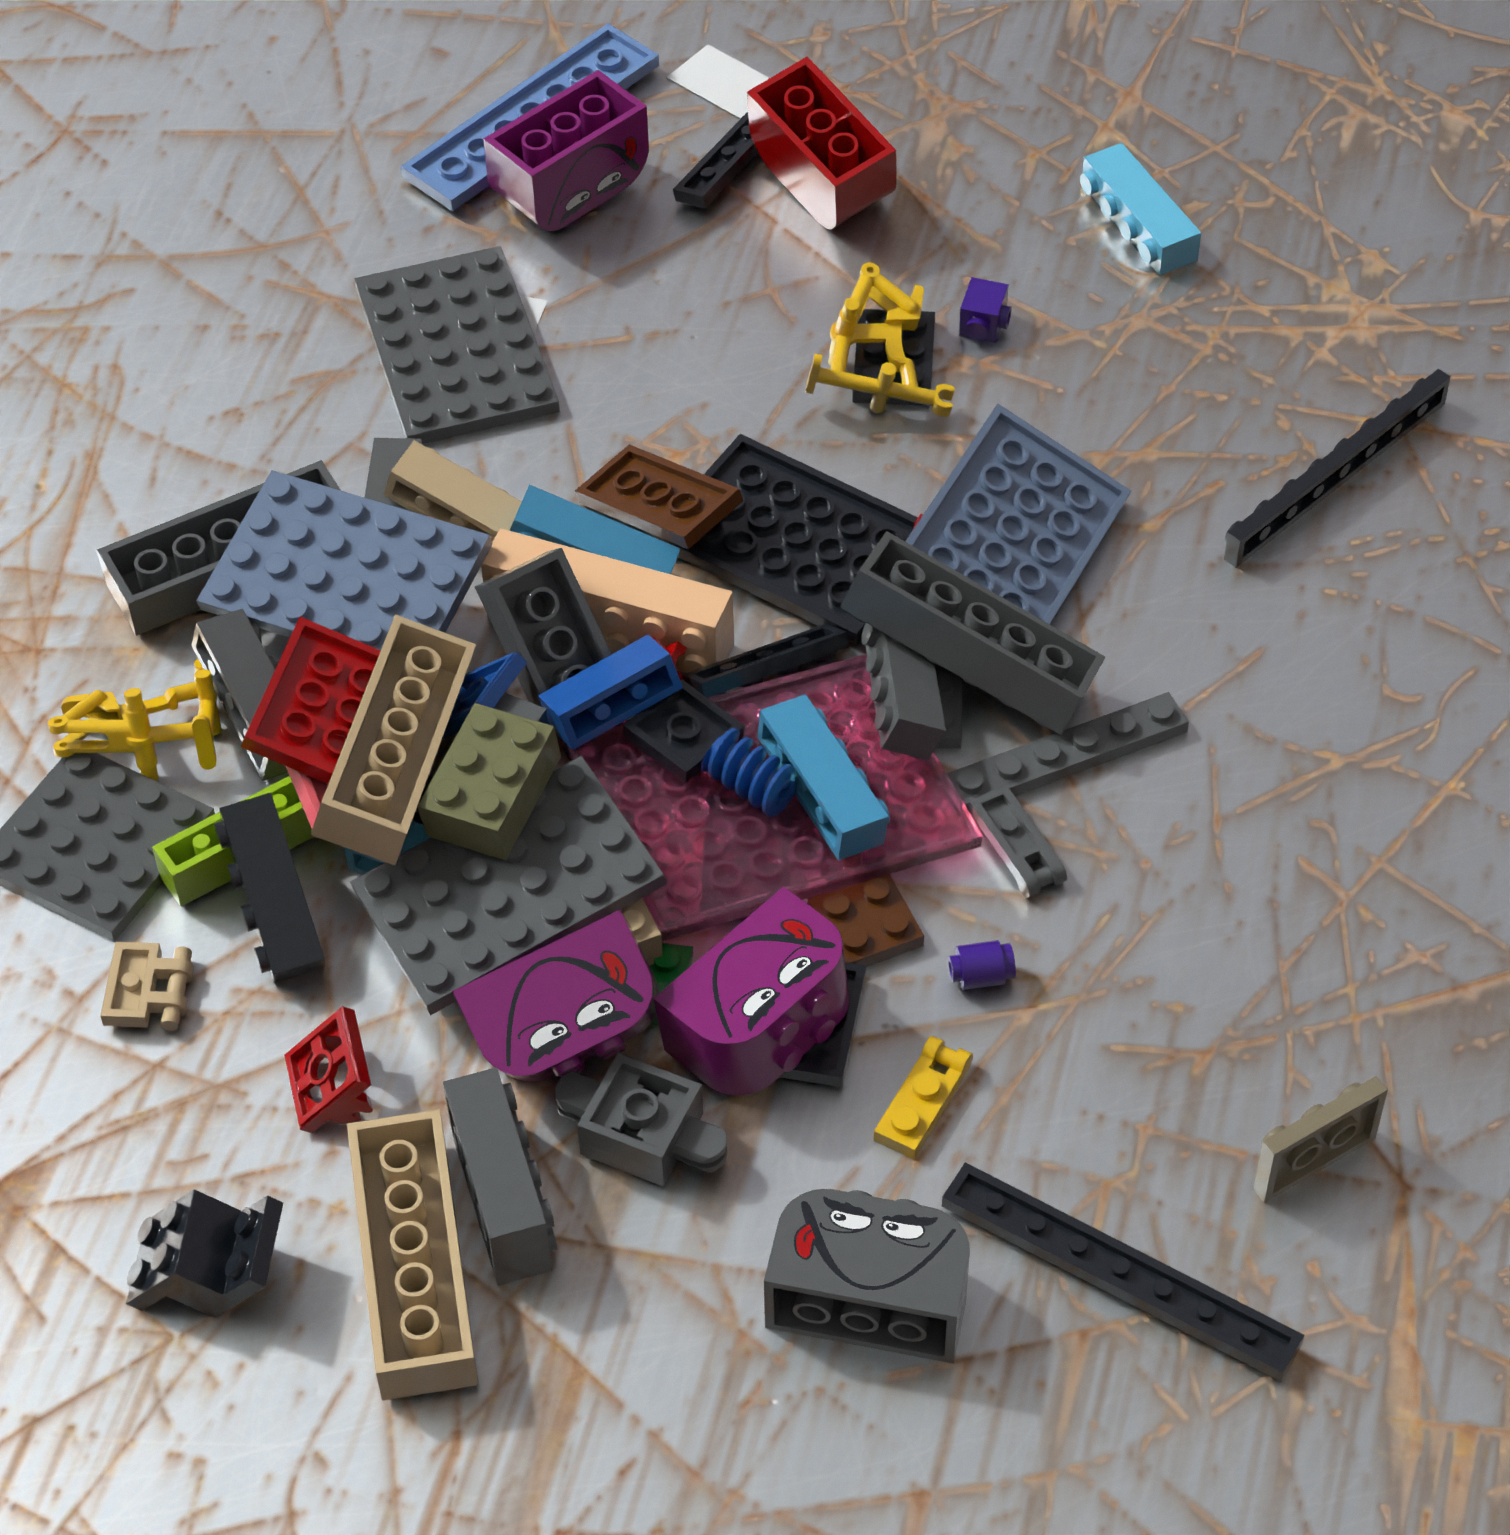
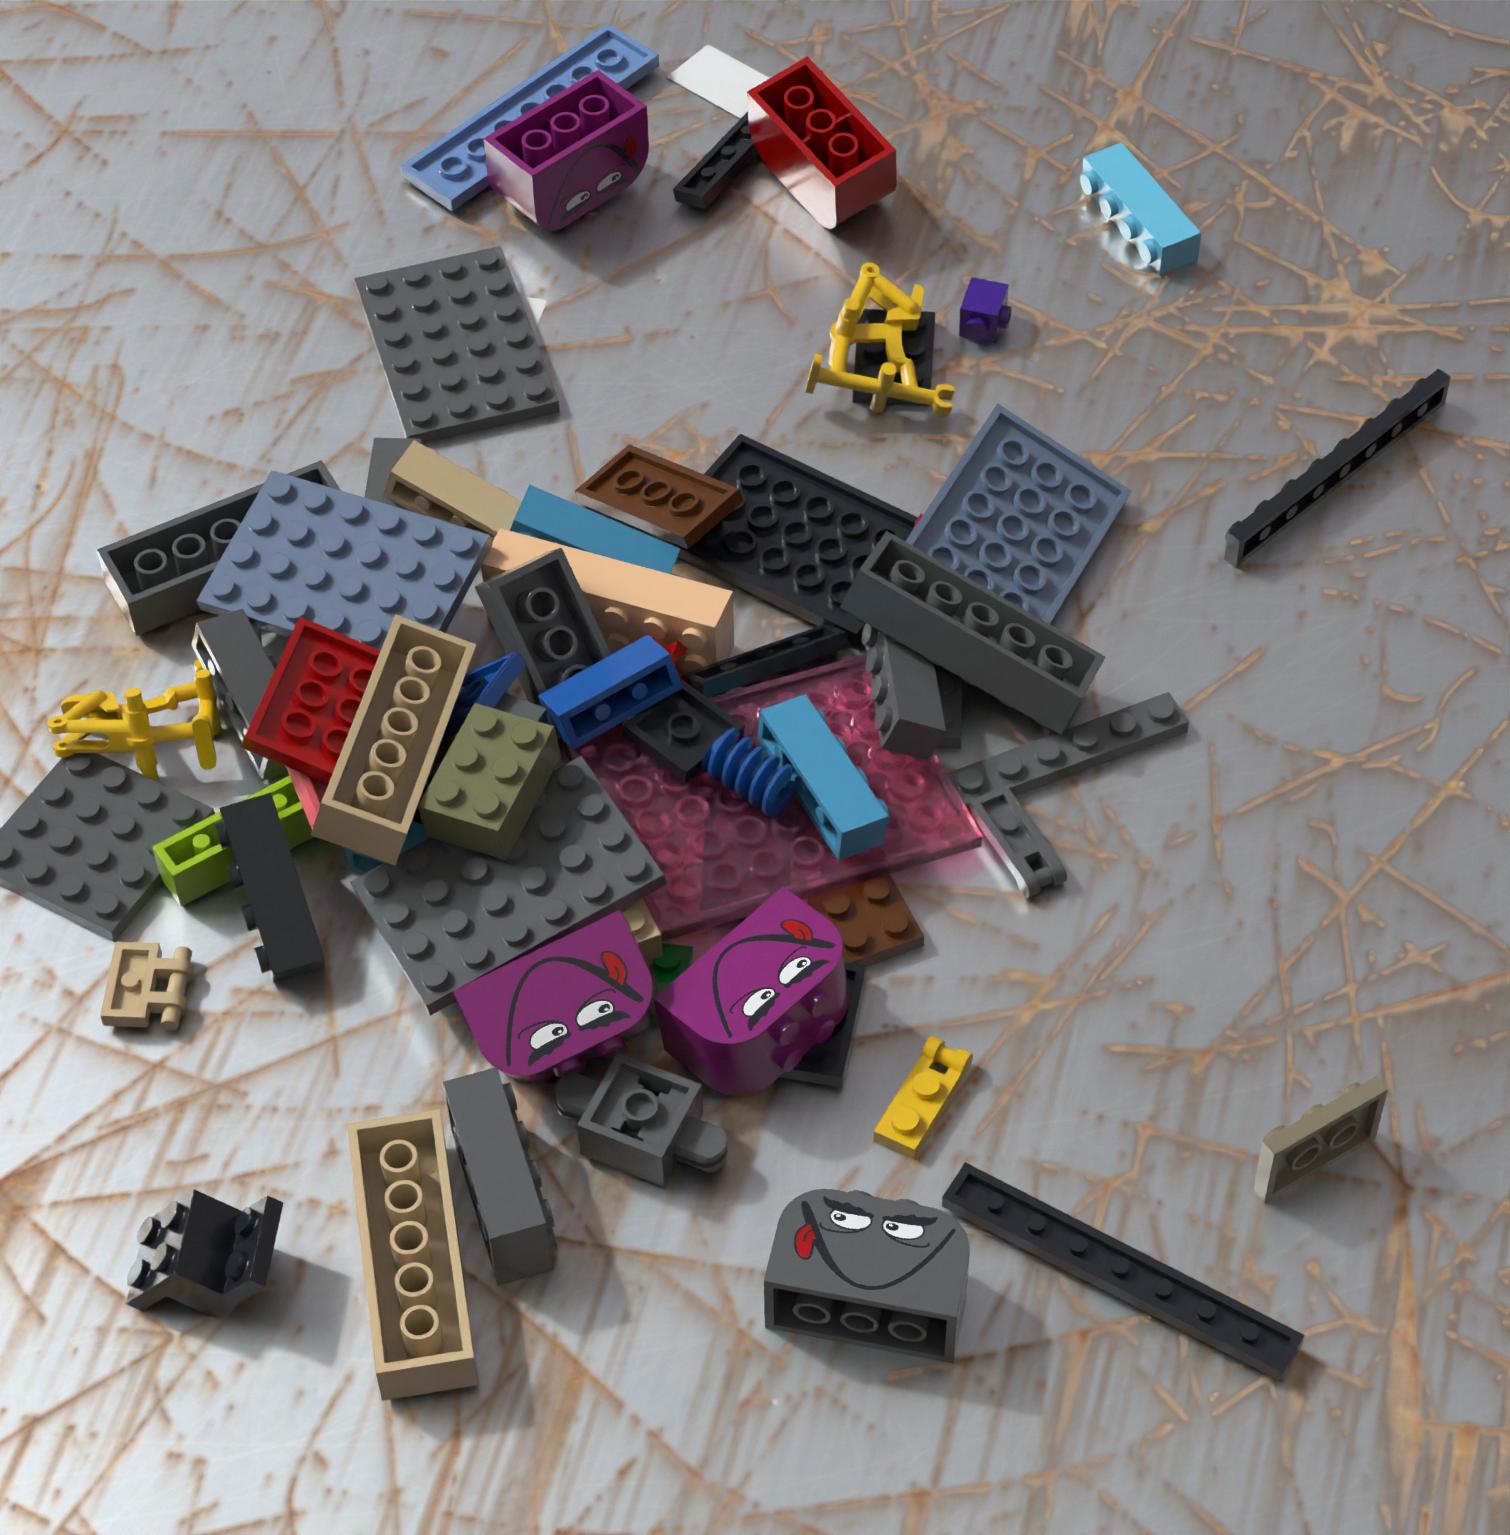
red piece [284,1006,373,1133] -> none
dark purple brick [948,940,1016,990] -> none

